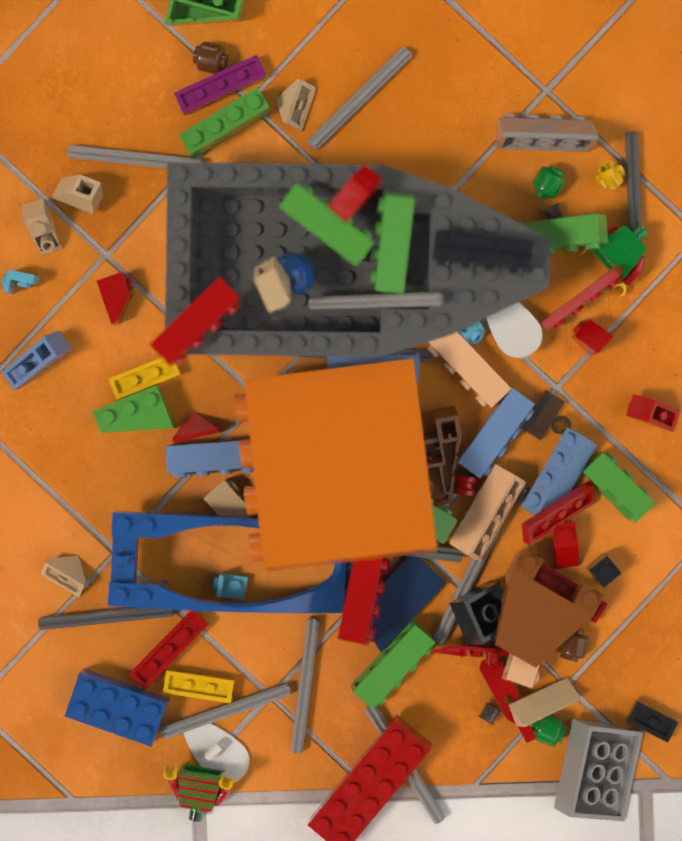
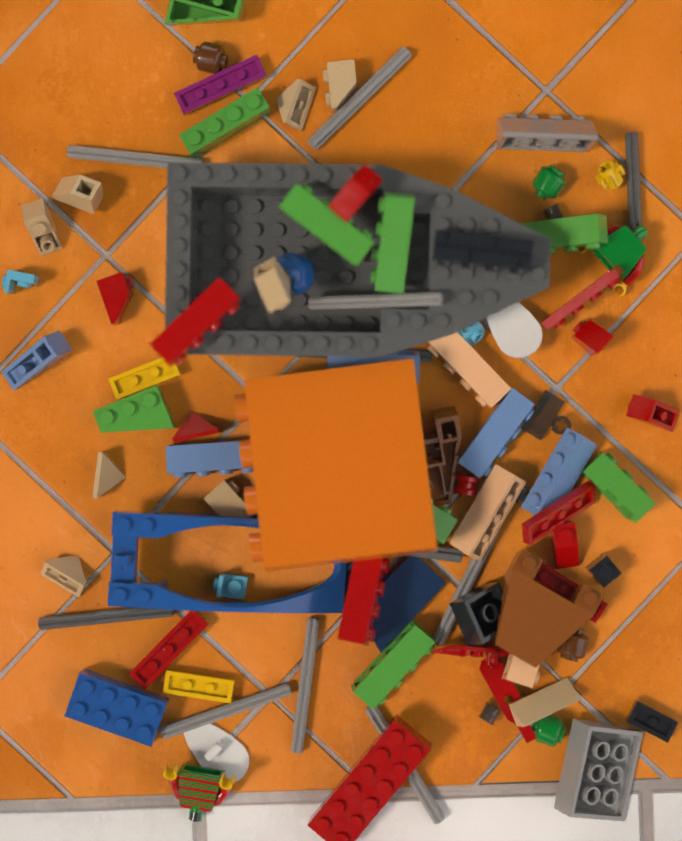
none -> tan slope [92,452,126,498]
none -> tan slope [323,59,357,113]

